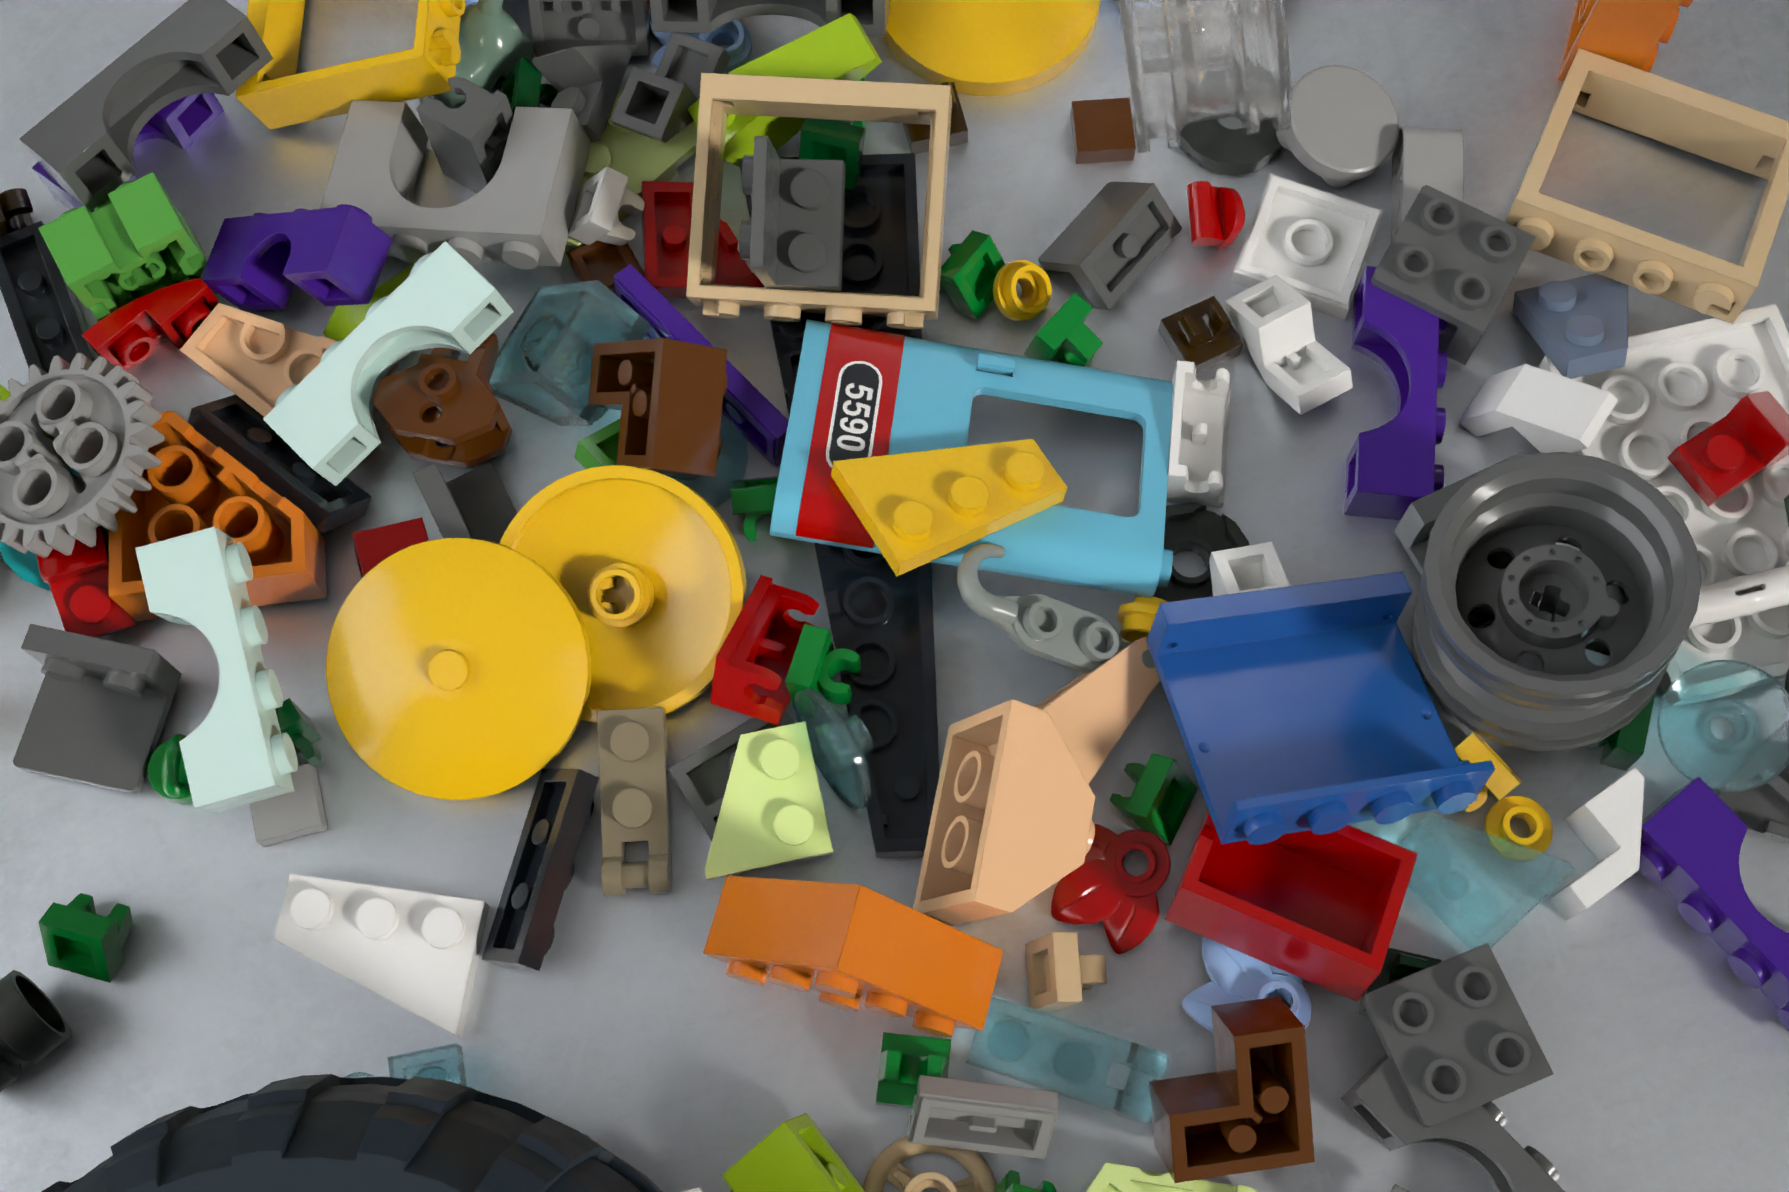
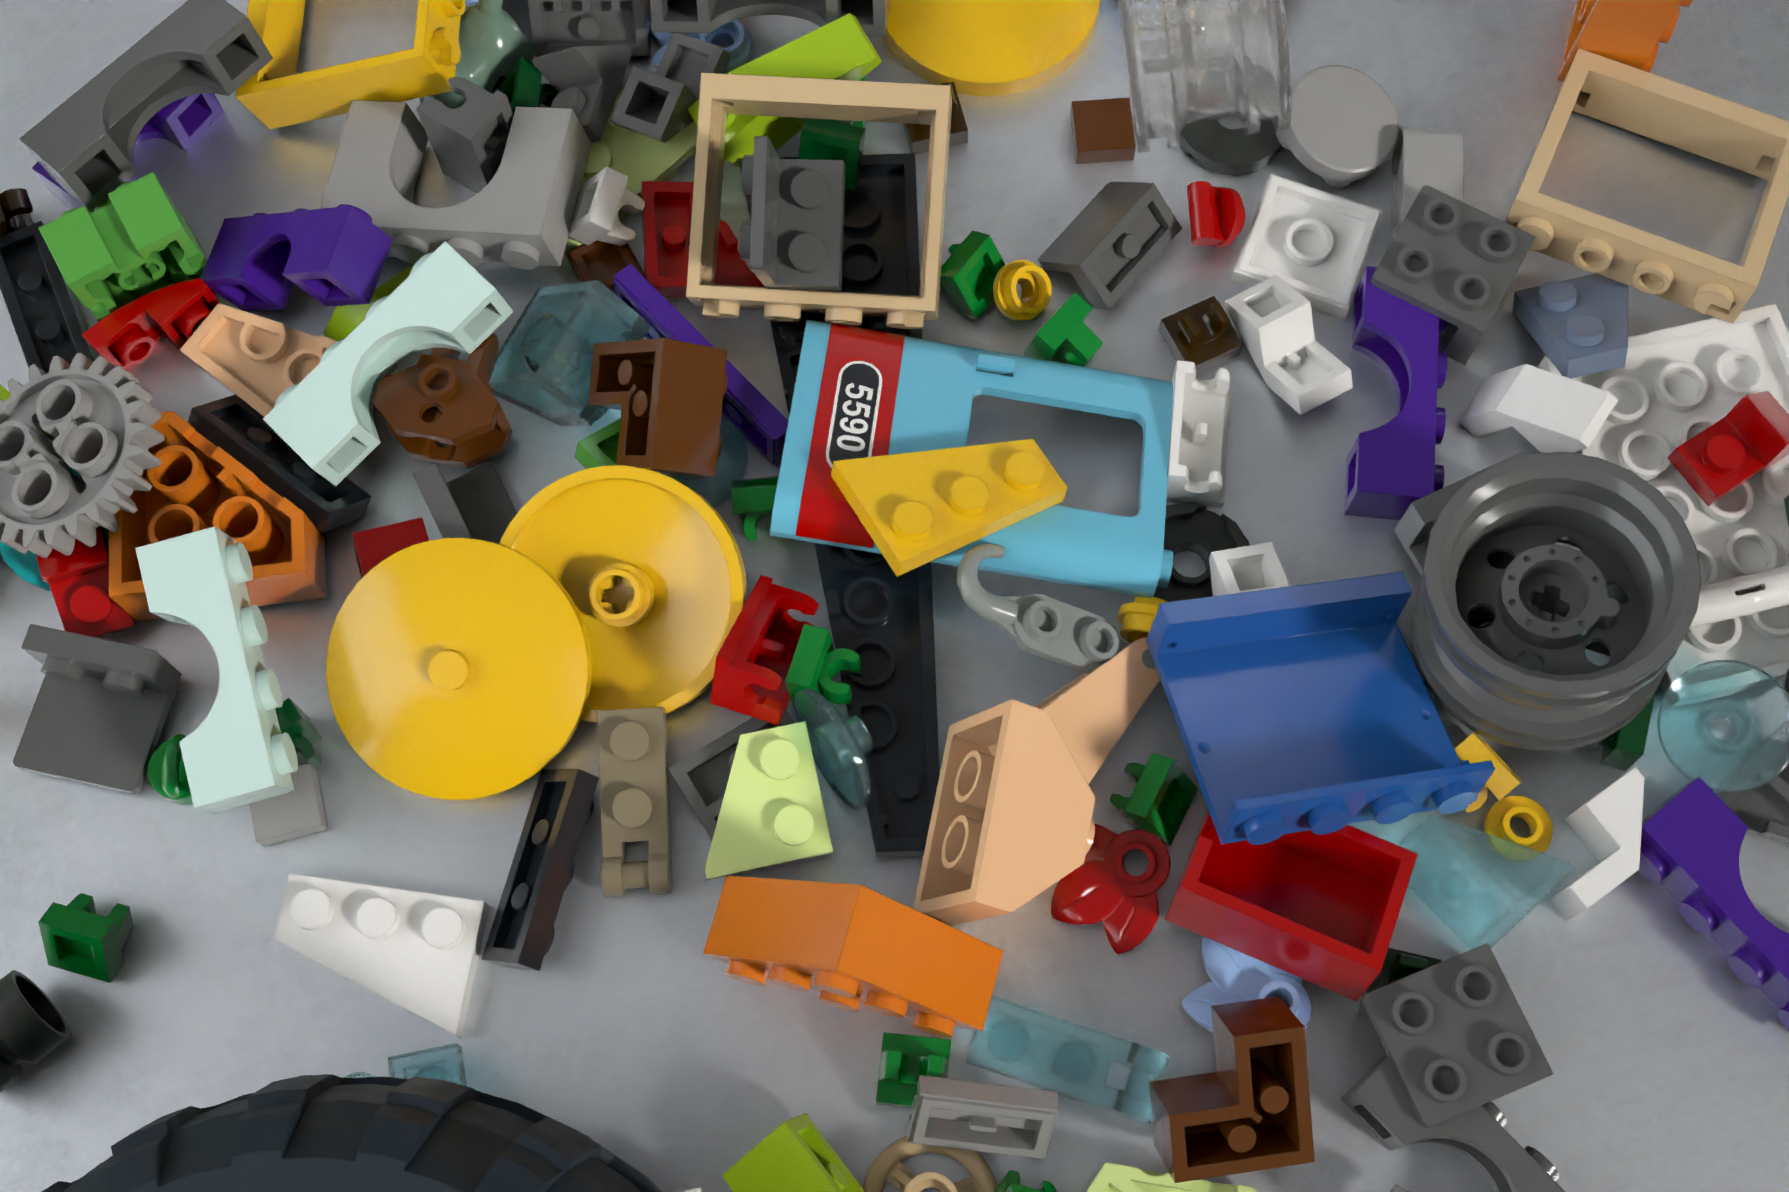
tan tile [1025,932,1107,1012] -> none

